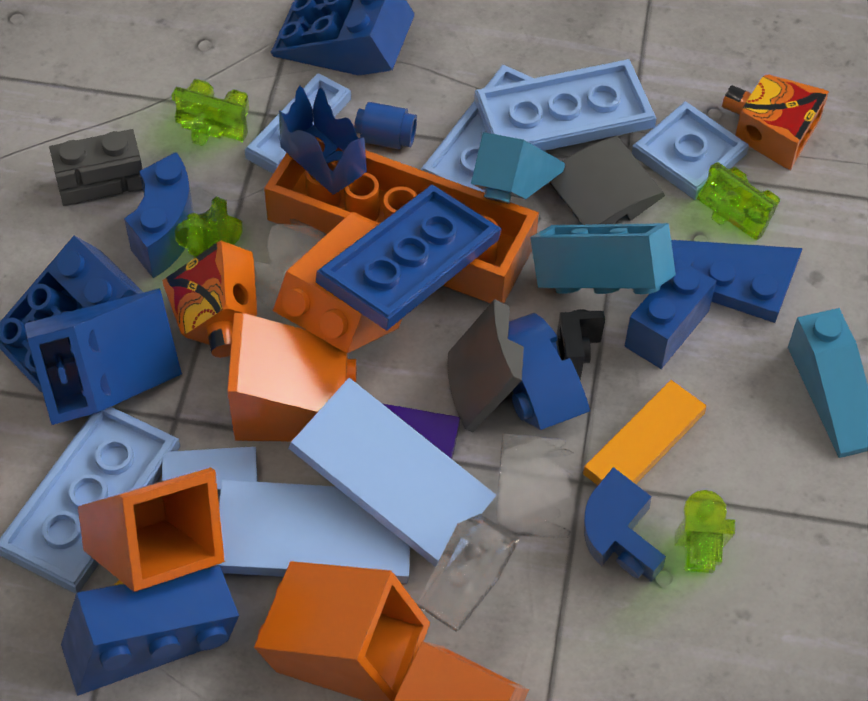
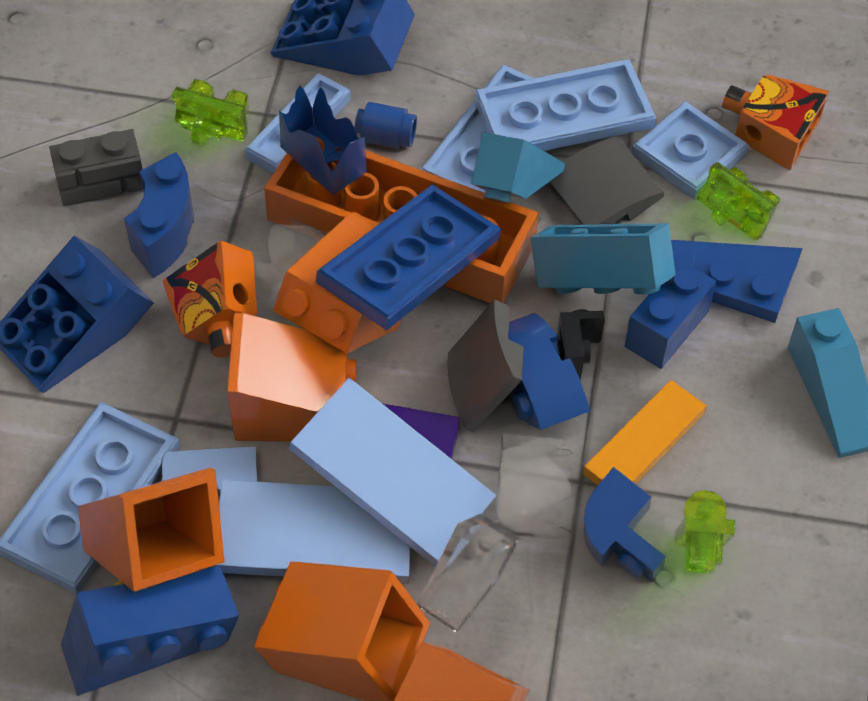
blue slope [24,288,182,425] -> none
clear neon green hips [175,196,243,259] -> none

